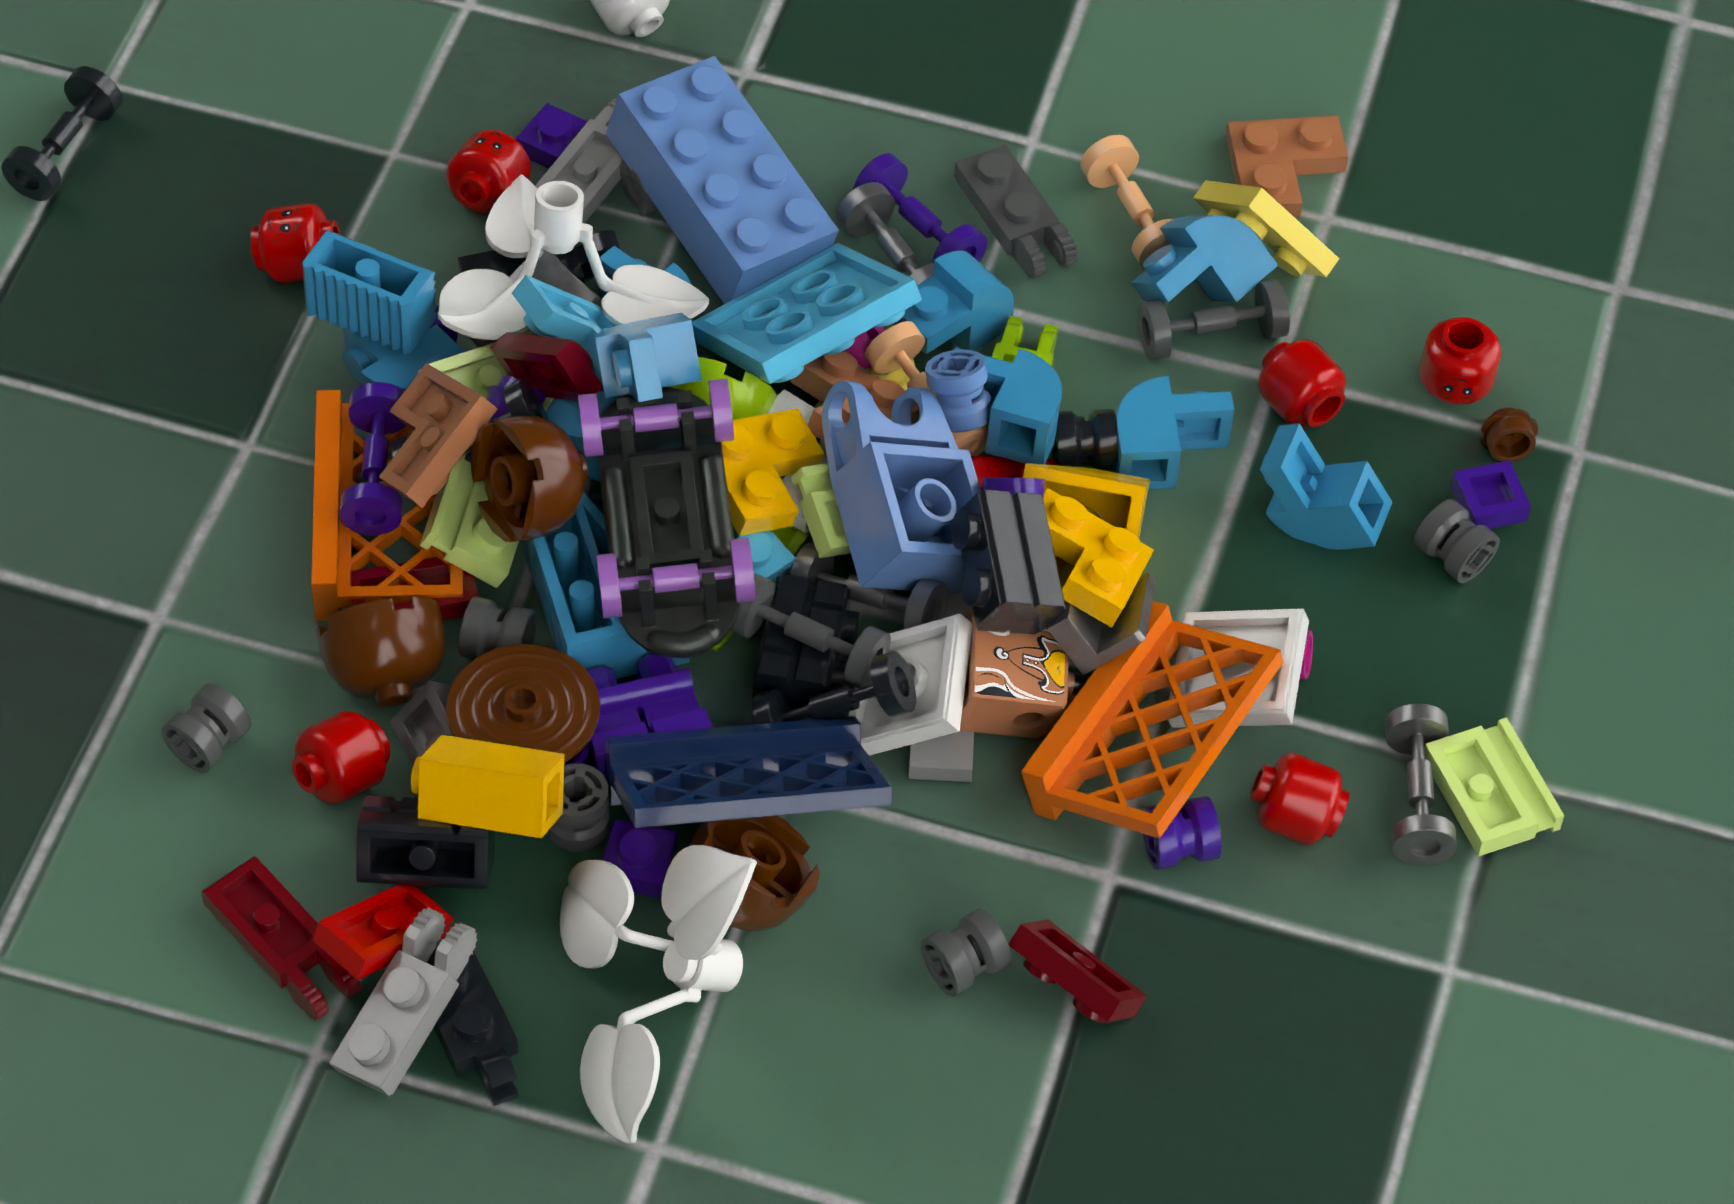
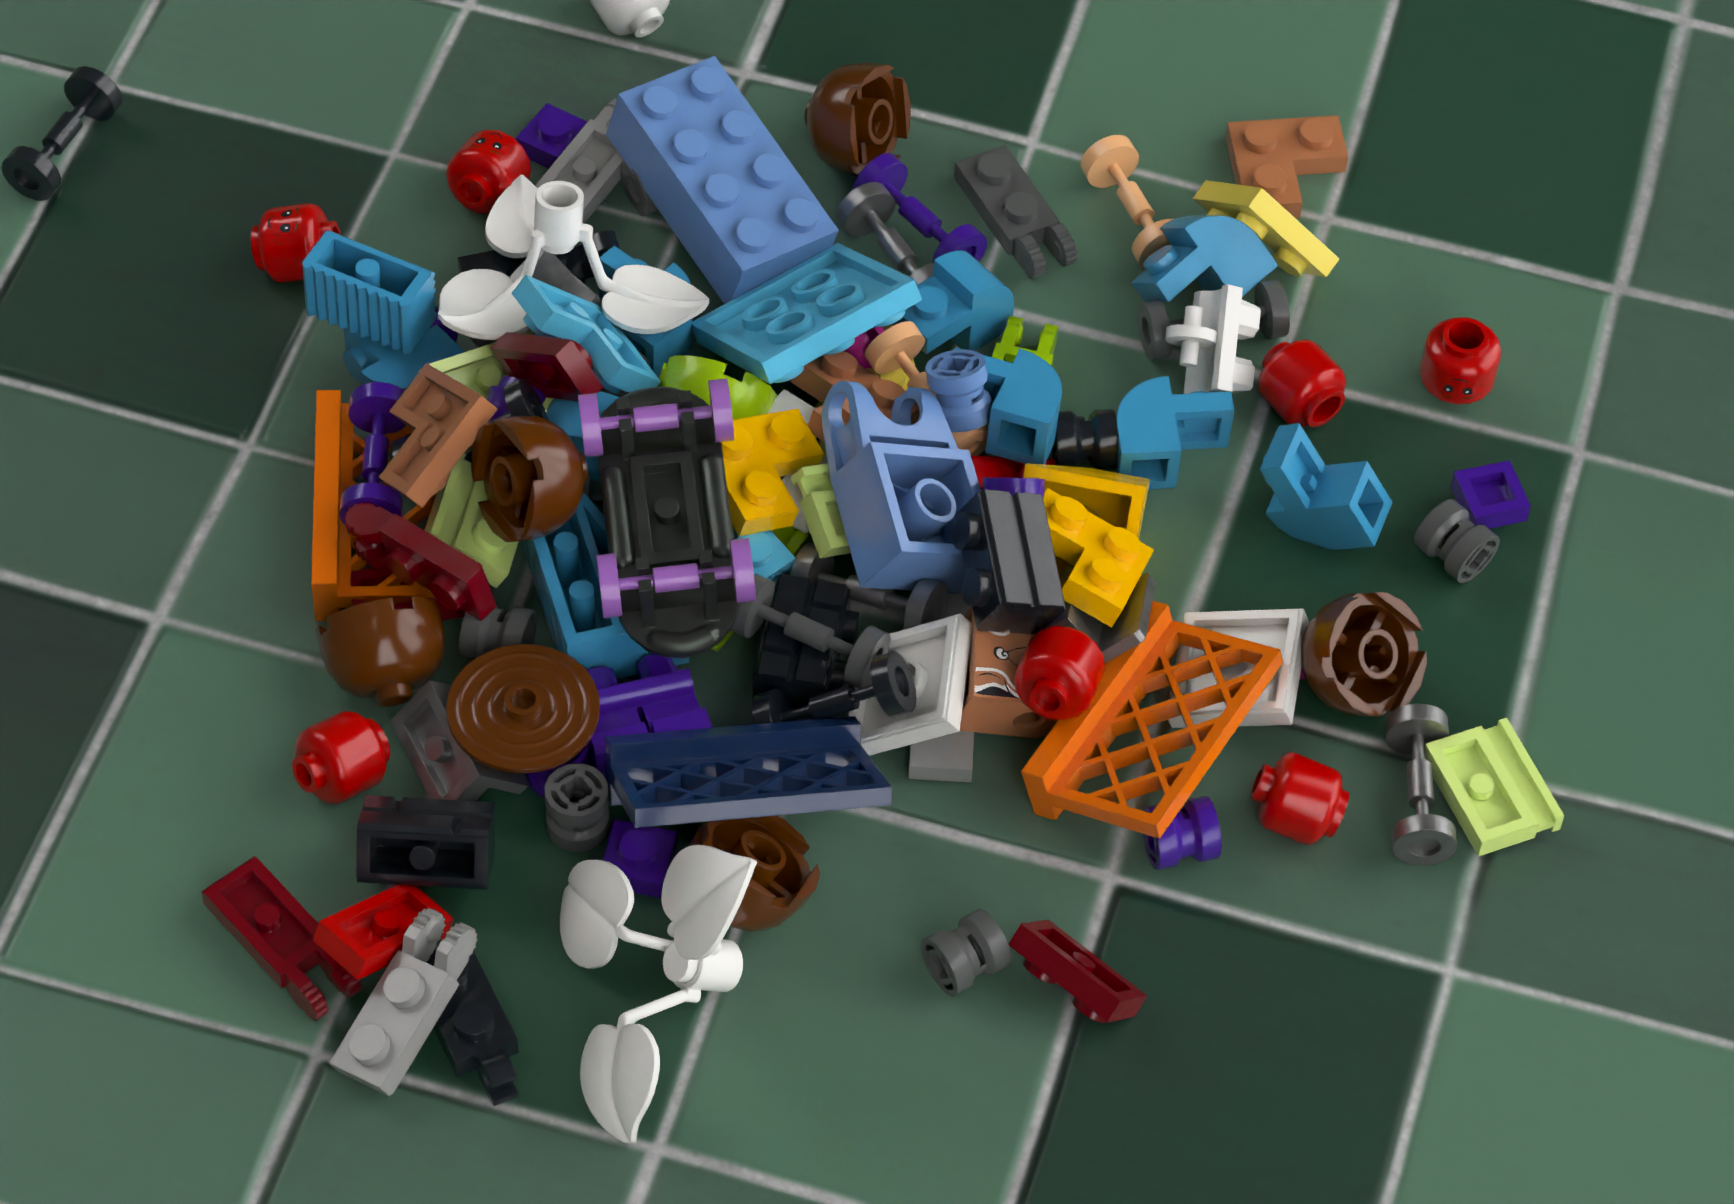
dark grey wheel [161,683,252,773] -> none
yellow brick [411,735,565,838] -> none
dark azure brick [594,313,702,402] -> none
reddish brown plate [1480,408,1538,462] -> none
none -> dark red hinge [343,501,496,621]
none -> reddish brown cylinder [805,63,911,177]
none -> red head [1014,626,1105,720]
none -> white hips [1165,284,1261,394]
none -> reddish brown cylinder [1301,592,1427,716]

